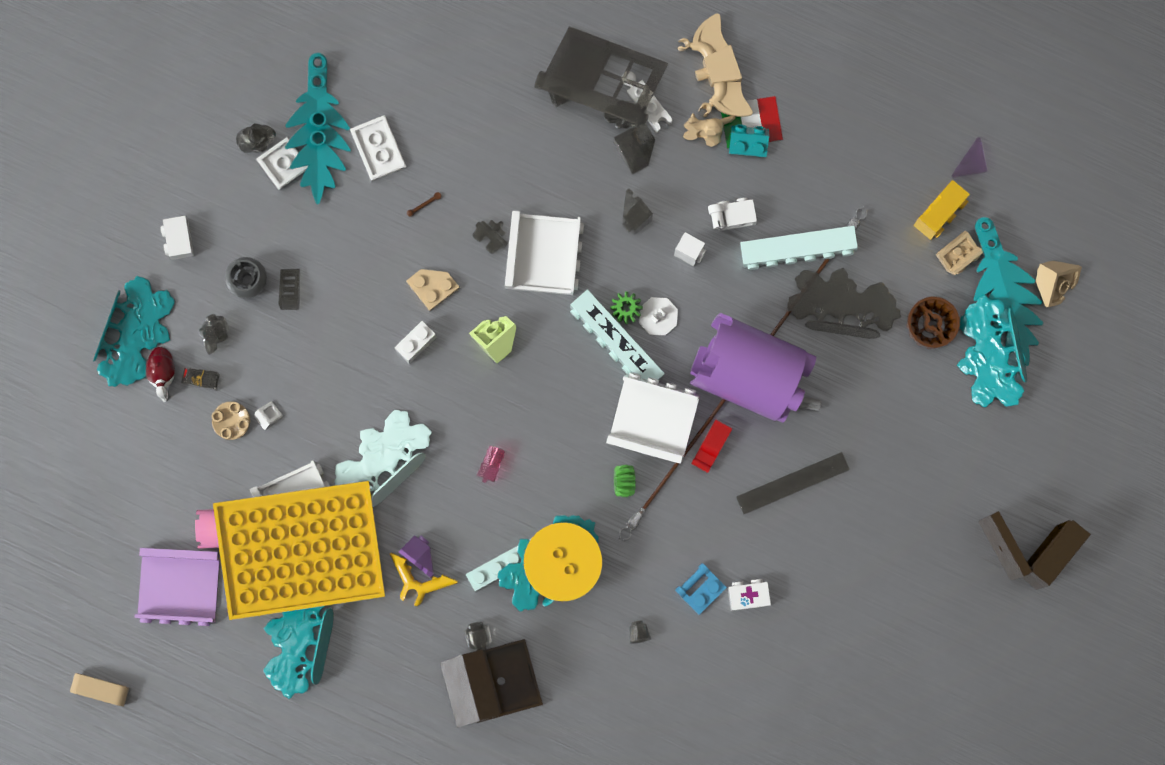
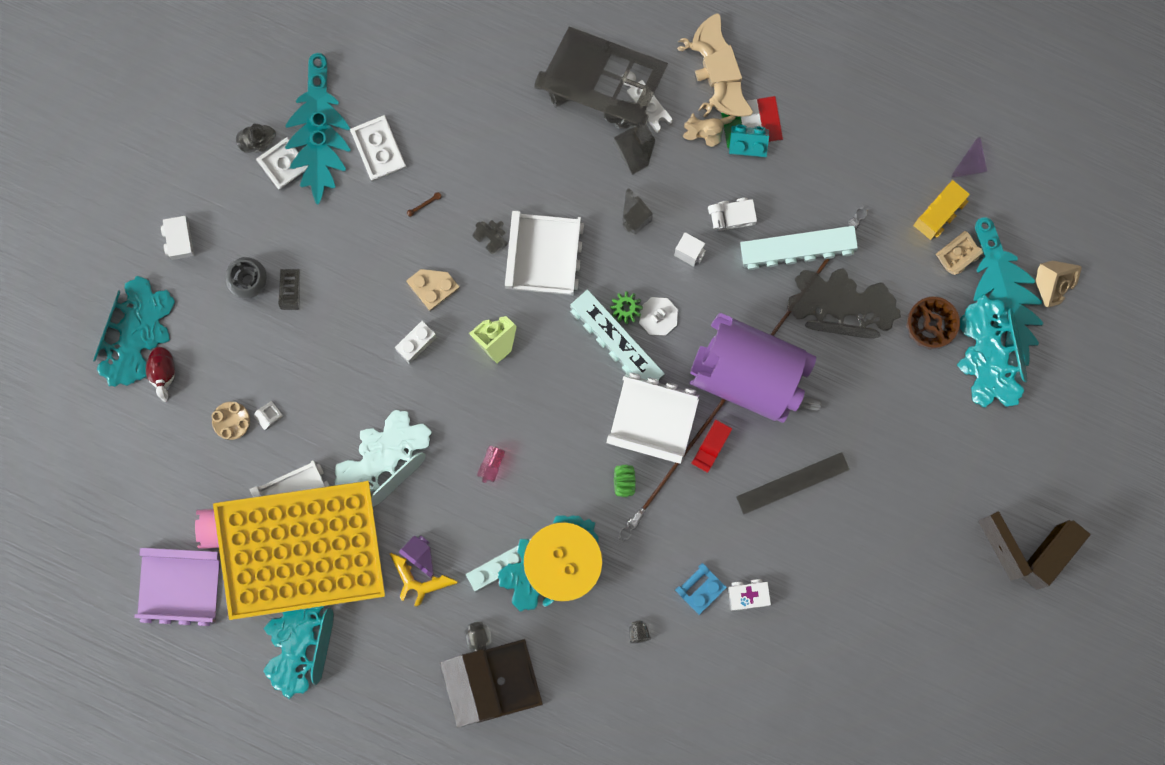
tan beam [70,673,129,707] -> none
clear smoke leg [181,368,220,391] -> none
clear smoke head [199,314,229,355] -> none

